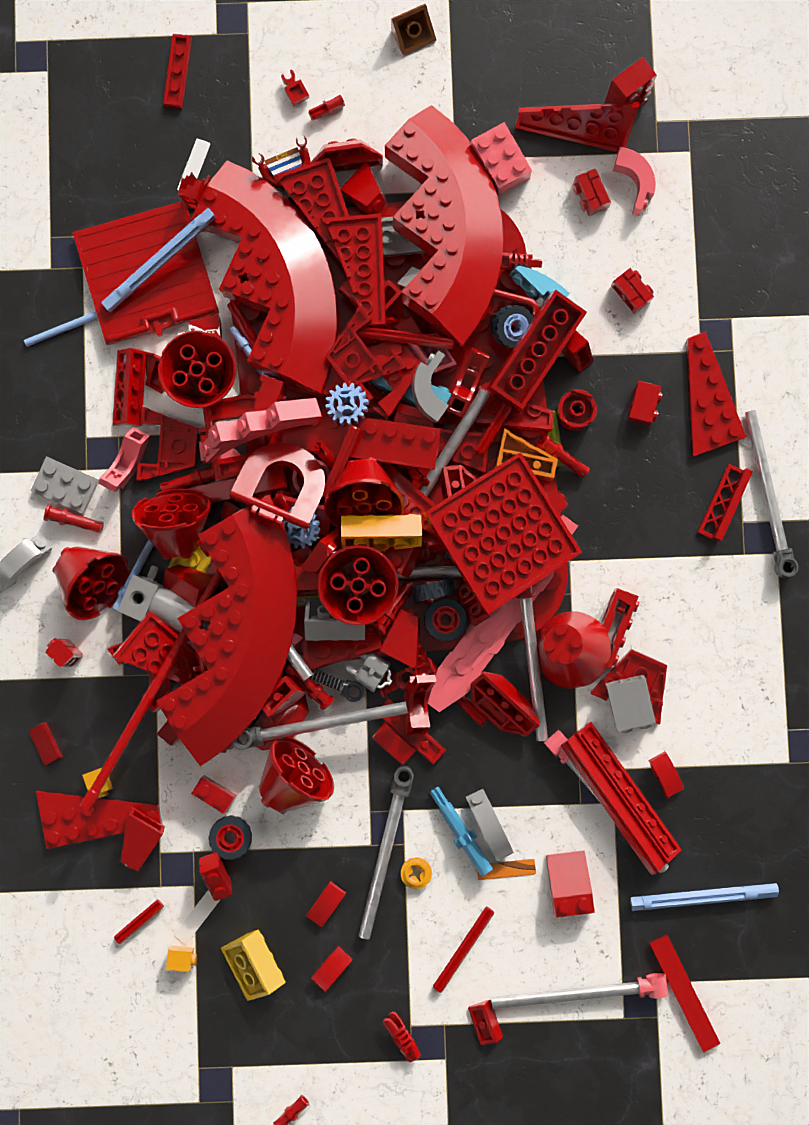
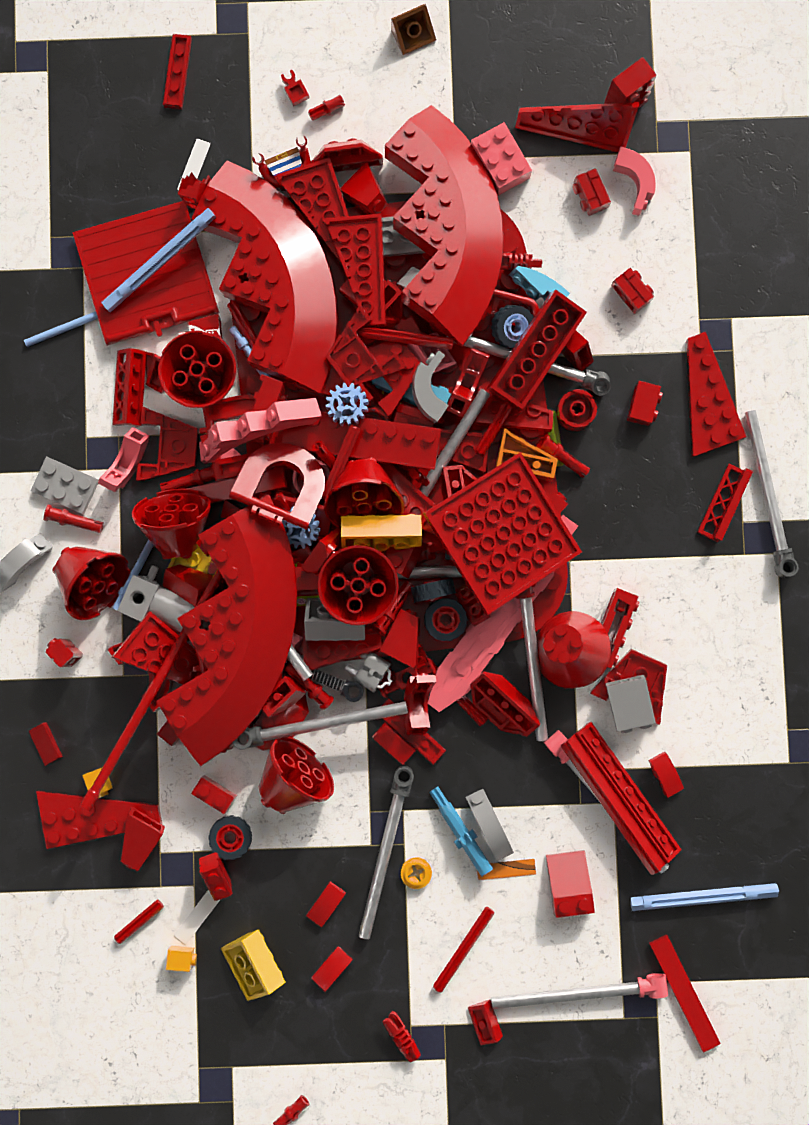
none -> flat silver piece [447,336,611,396]

